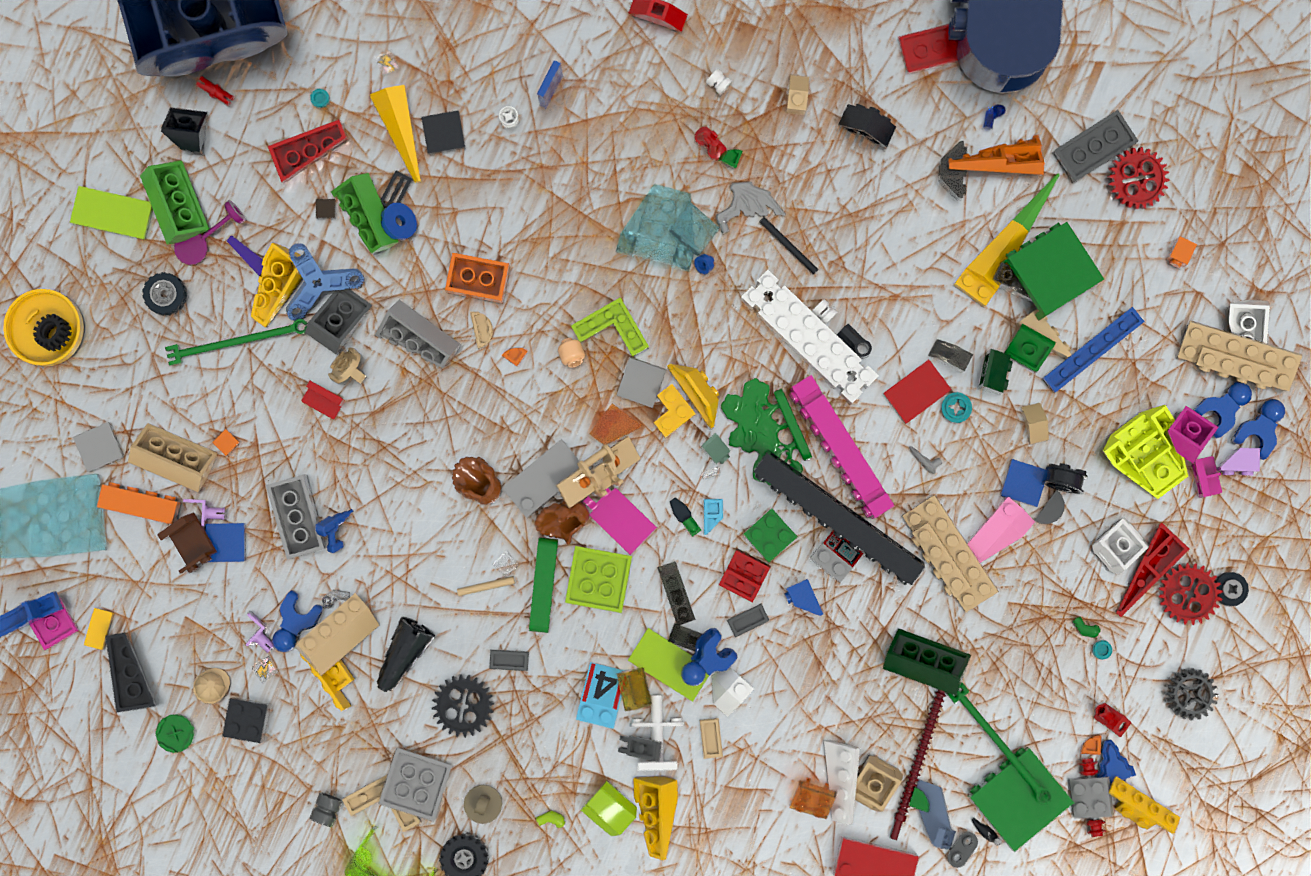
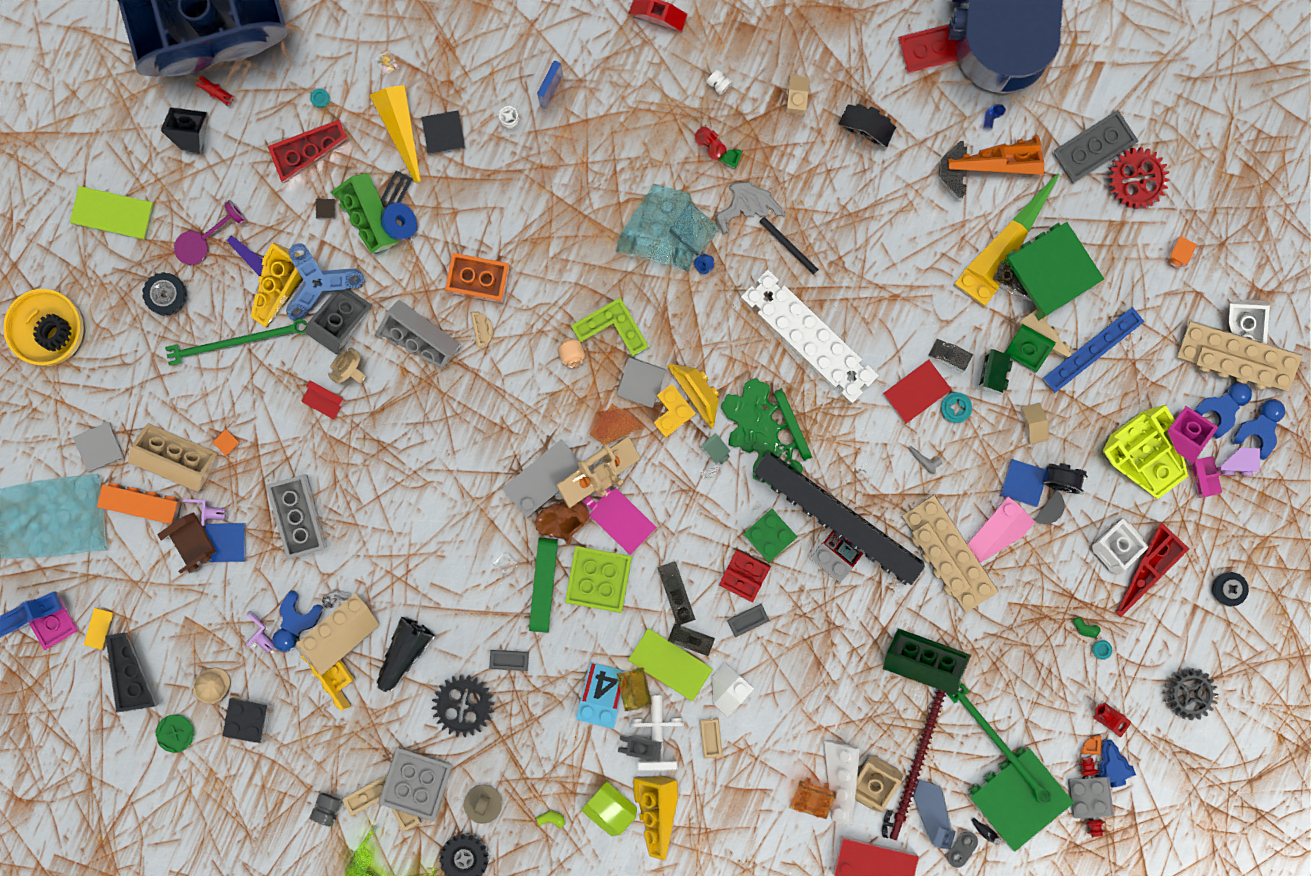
bright green slope [140,160,209,245] -> none
clear tile [251,656,279,683] -> none
blue piece [315,509,353,553] -> none
dark orange hair [452,457,502,505] -> none
tan bar [457,576,515,596] -> none
orange tile [501,348,528,367] -> none
black piece [669,497,701,537] -> none
blue piece [681,628,738,686] -> none
medium azure tile [704,499,723,535] -> none
blue slope [784,579,823,616] -> none
dark pink brick [789,375,895,519] -> none
white wheel [812,299,838,325] -> none
black piece [837,323,872,359] -> none
green tile [909,787,930,813] -> none
yellow bracket [1108,776,1181,834] -> none
red gear [1159,563,1222,625] -> none
none -> black piece [882,810,894,838]

